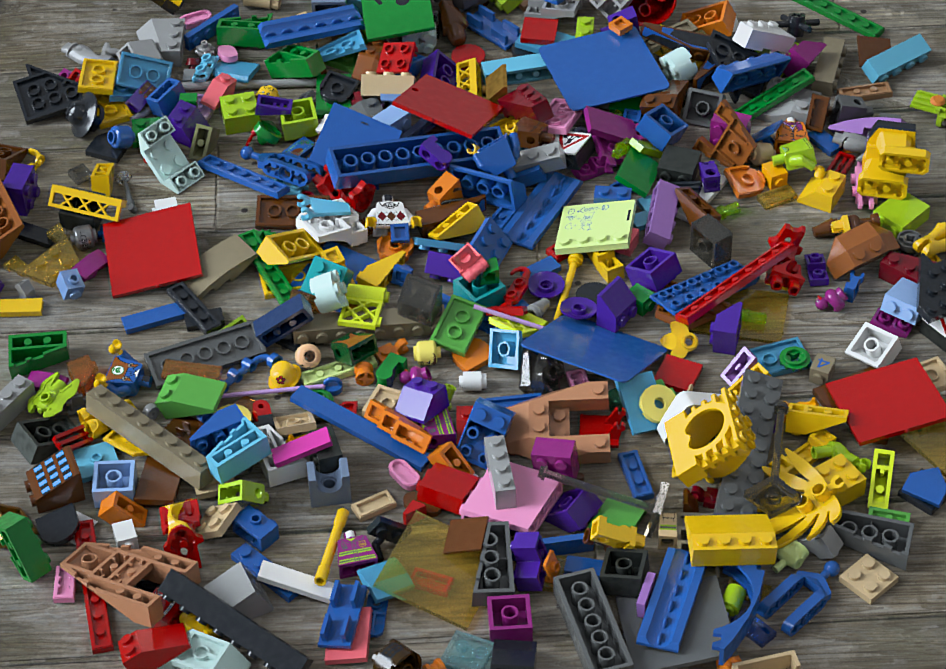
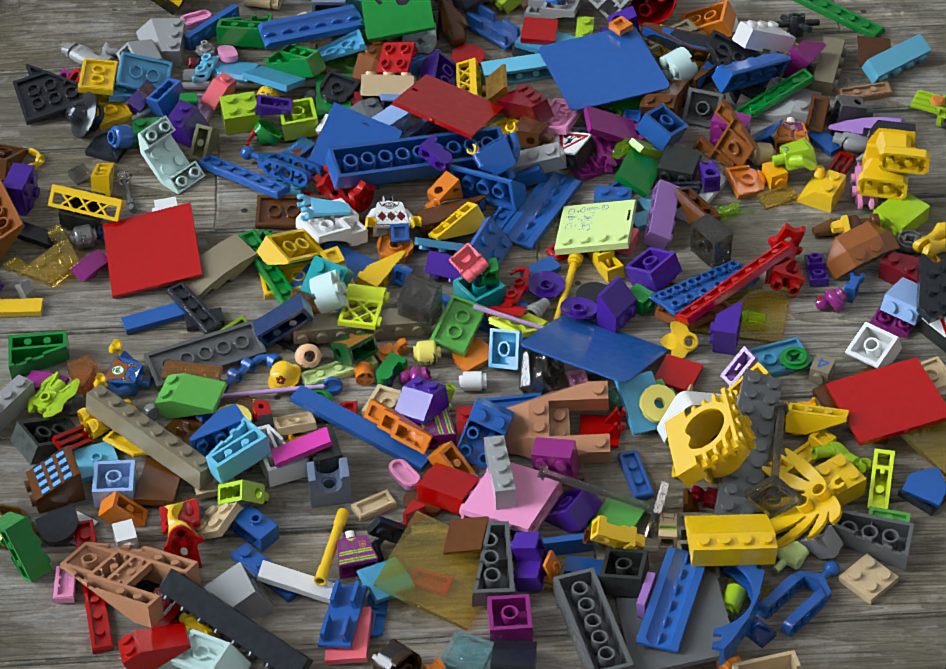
medium blue brick [56,268,85,300] -> none
none -> dark azure tile [242,66,306,92]

